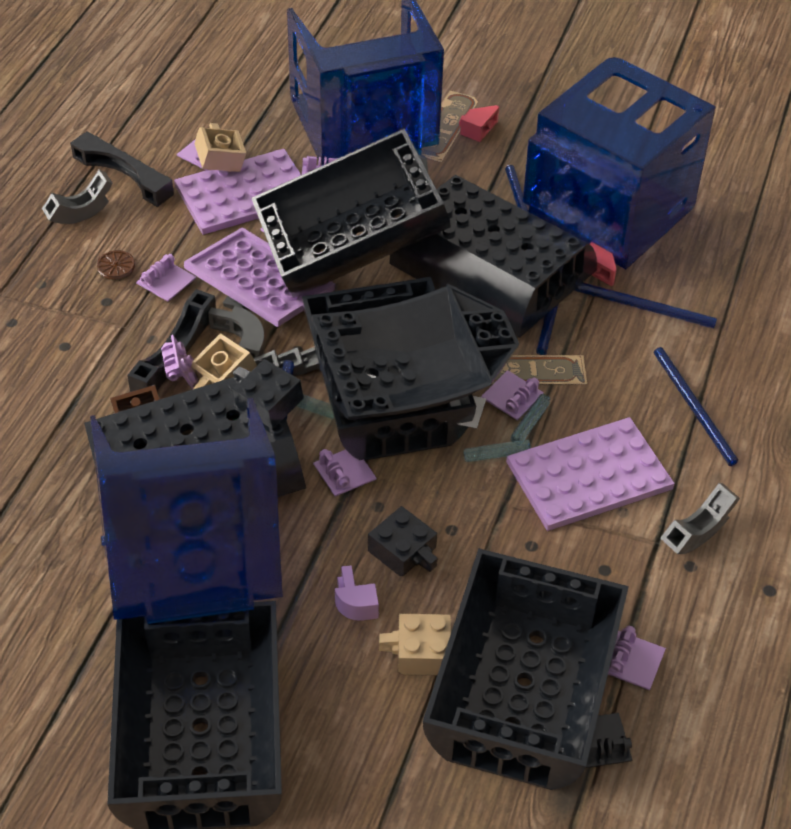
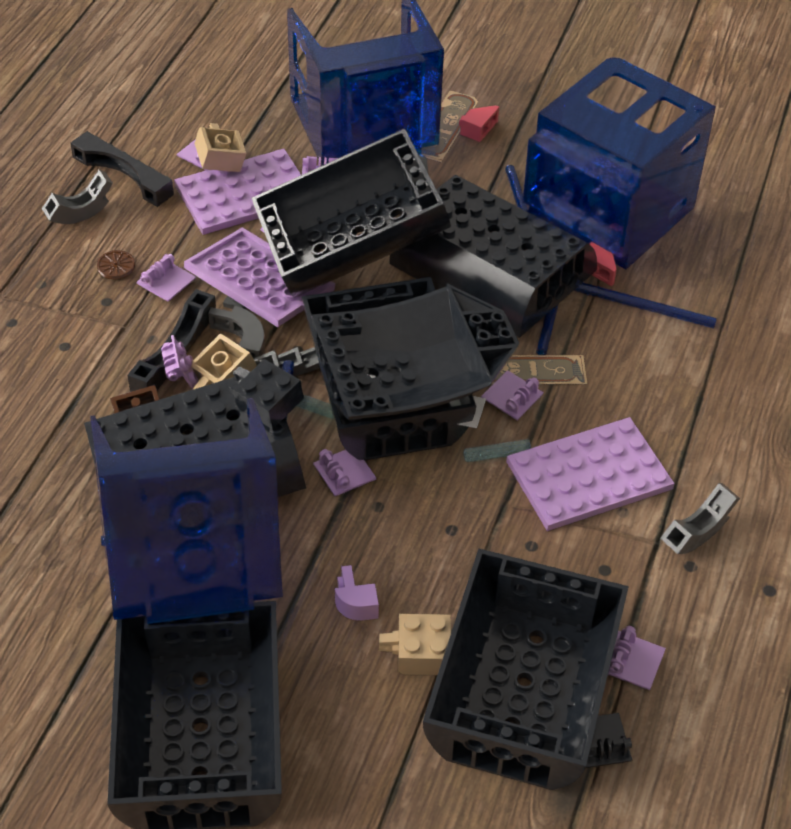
black hinge [368,506,438,576] -> none
clear light blue axle [510,394,550,445] -> none
clear blue piece [653,347,739,466] -> none

